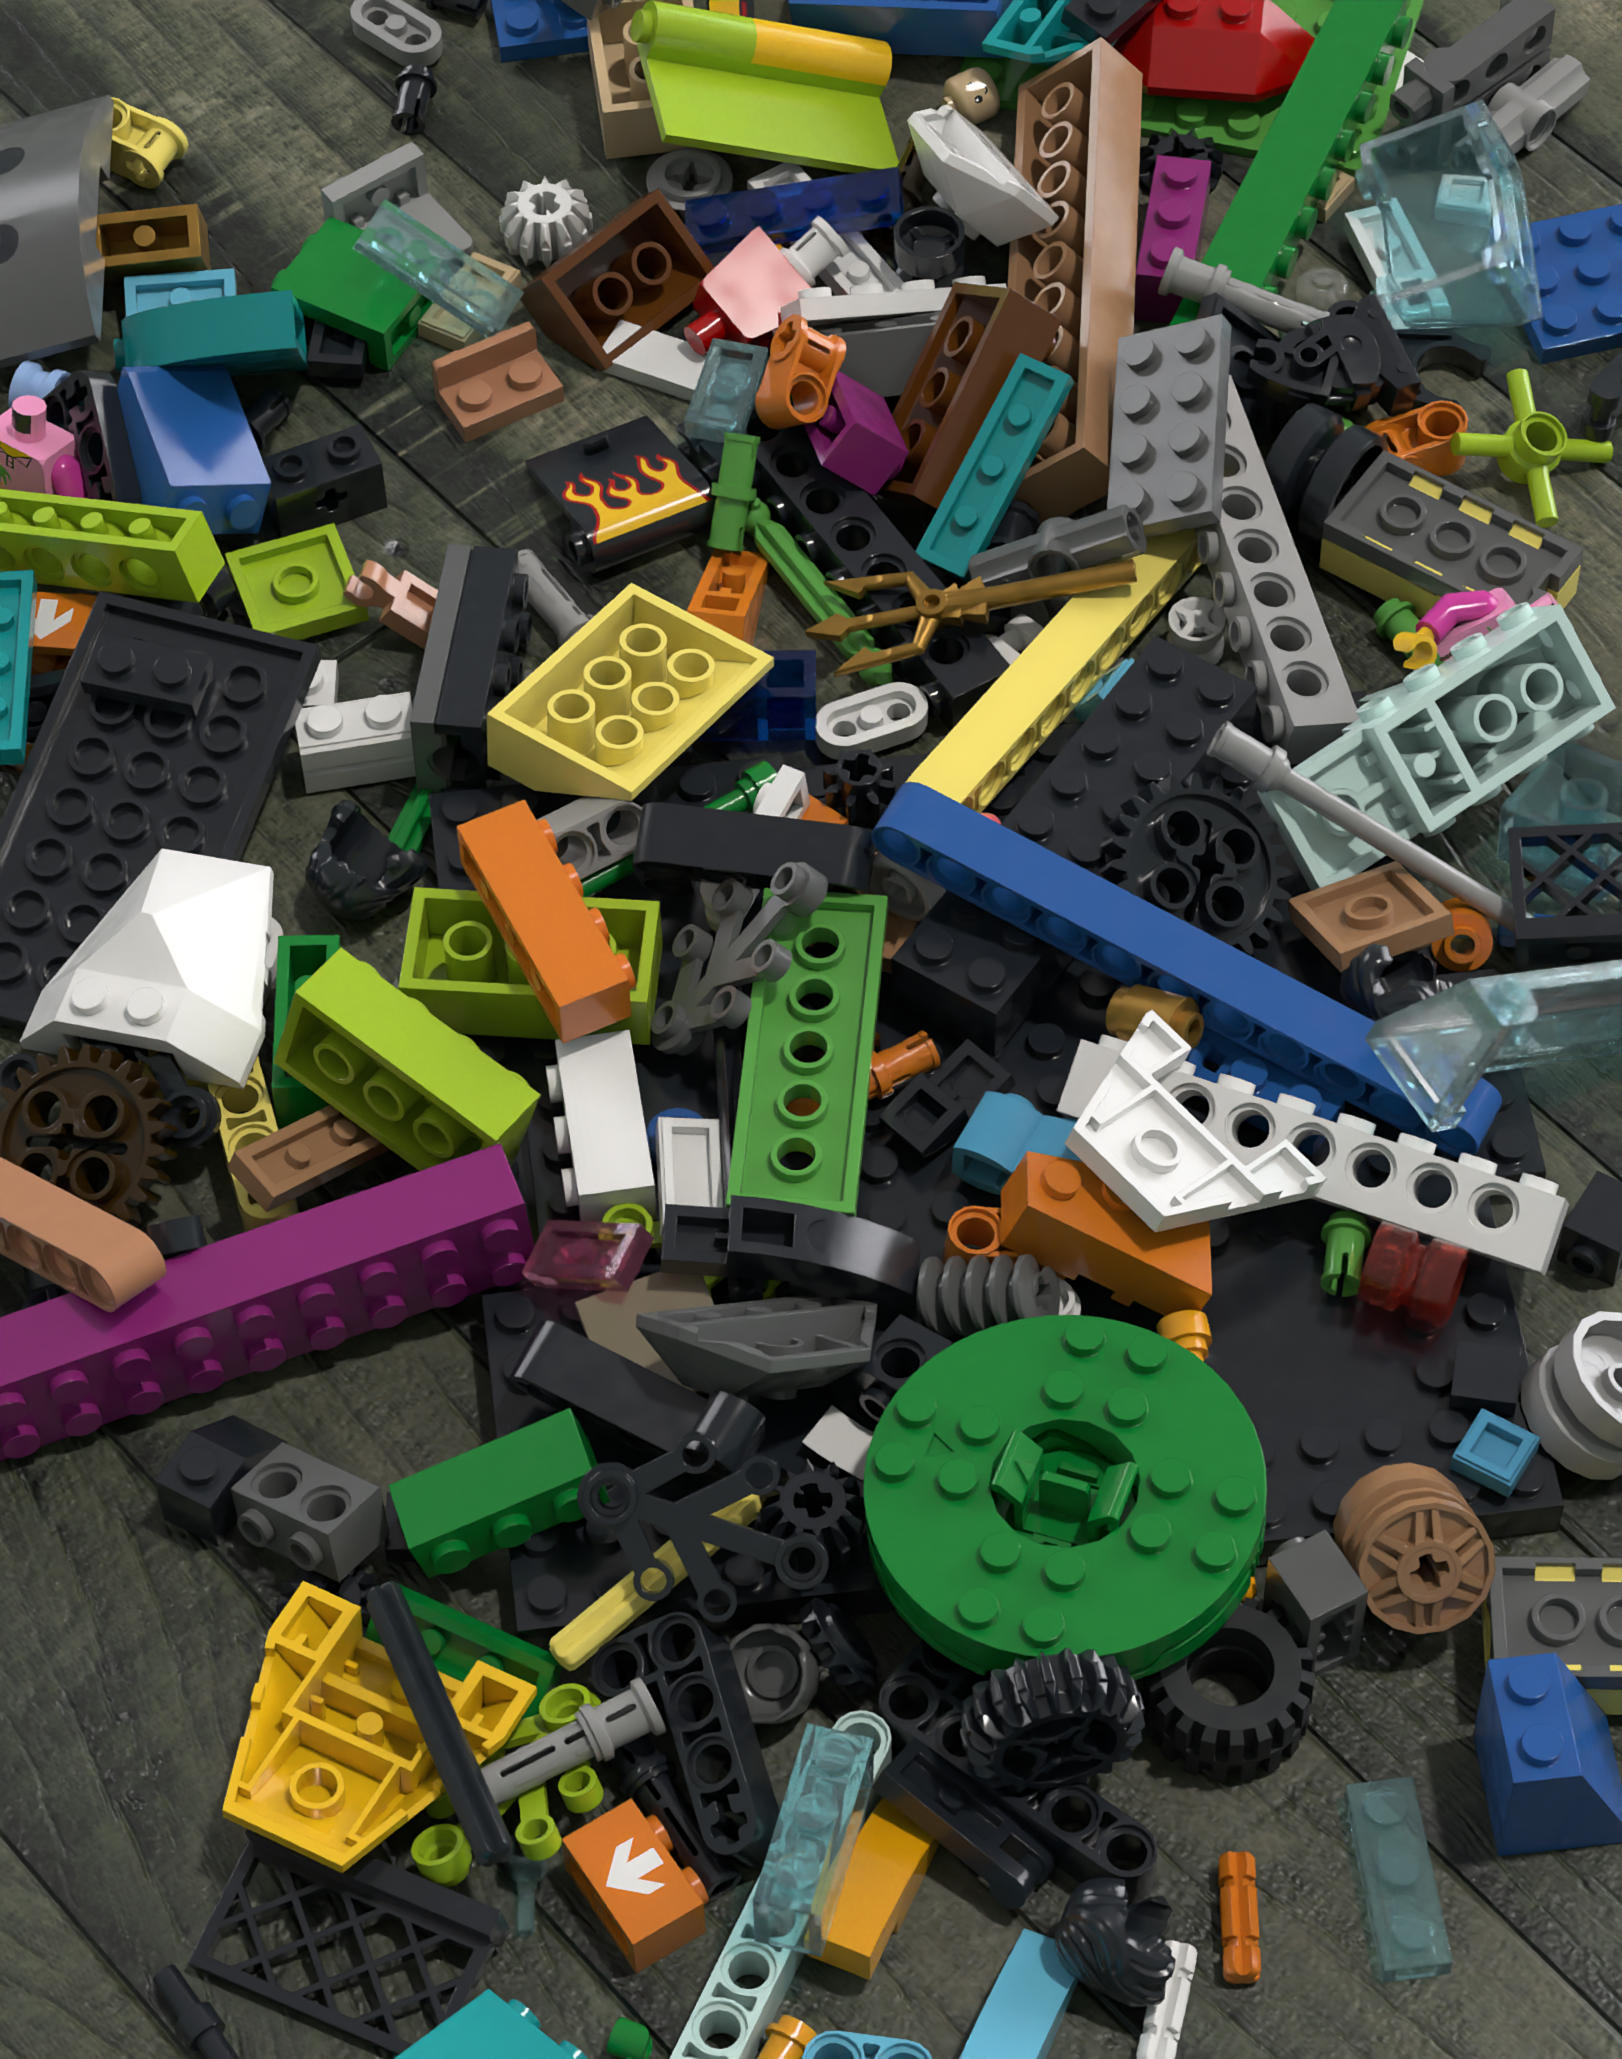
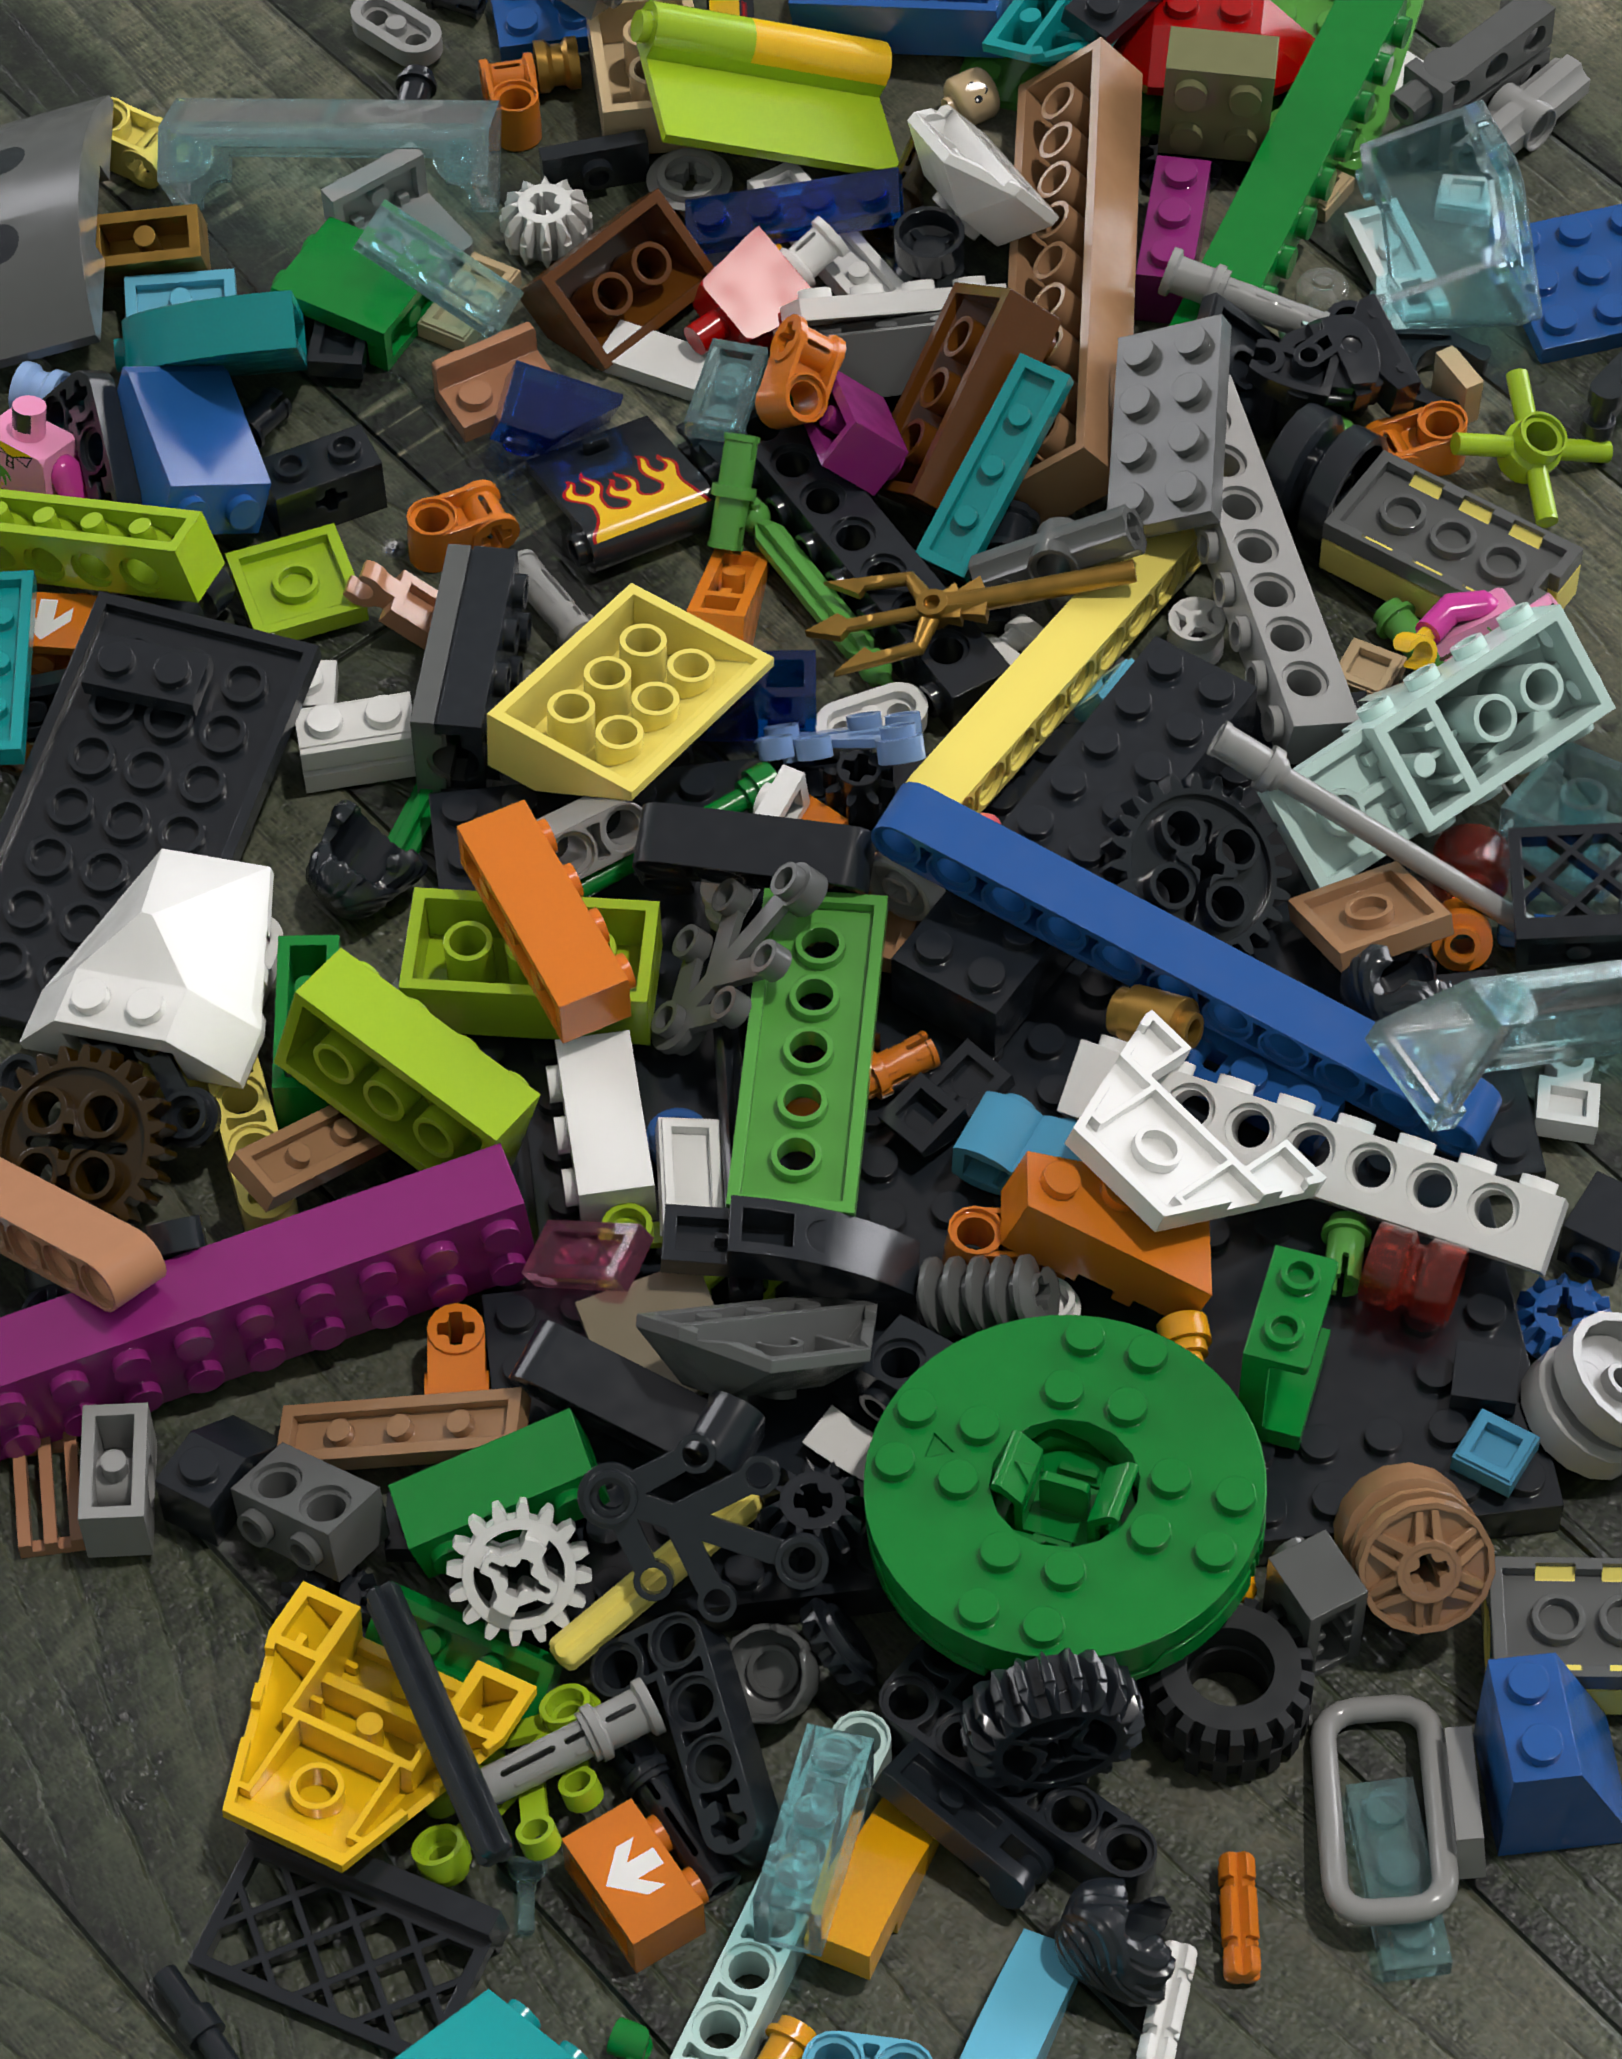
none -> nougat tile [12,1432,86,1559]
none -> light grey brick [78,1402,157,1558]
none -> clear light blue windscreen [157,98,501,212]
none -> medium nougat plate [277,1387,531,1470]
none -> orange piece [406,479,520,573]
none -> orange piece [424,1303,490,1395]
none -> white gear [446,1497,592,1646]
none -> orange piece [478,52,542,152]
none -> clear blue slope [489,360,623,457]
none -> pearl gold wheel [532,35,582,94]
none -> black plate [538,129,650,192]
none -> medium blue plant [753,710,926,766]
none -> olive brick [1157,26,1280,162]
none -> green panel [1238,1245,1339,1450]
none -> light grey bar [1310,1694,1487,1926]
none -> tan tile [1339,637,1407,695]
none -> tan tile [1431,345,1484,424]
none -> clear red head [1432,823,1510,902]
none -> blue gear [1515,1272,1612,1359]
none -> white plate [1533,1047,1601,1145]

